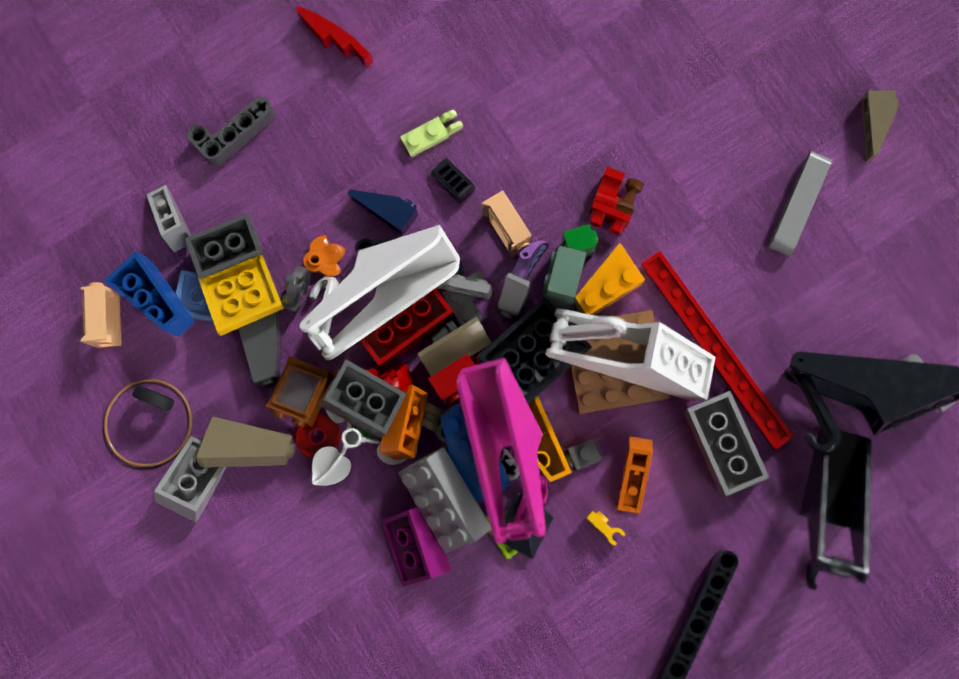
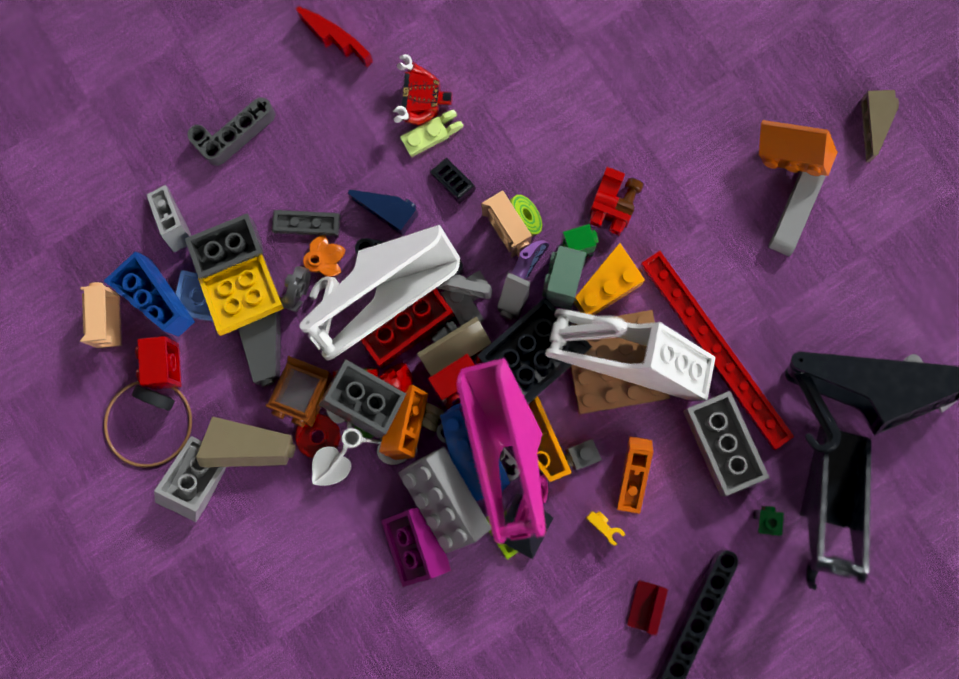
none -> red brick [135,336,182,390]
none -> dark grey tile [272,210,341,236]
none -> red torso [393,54,452,125]
none -> lime tile [510,195,542,237]
none -> dark red panel [627,580,669,636]
none -> dark green bracket [753,506,784,536]
none -> orange slope [759,120,838,176]

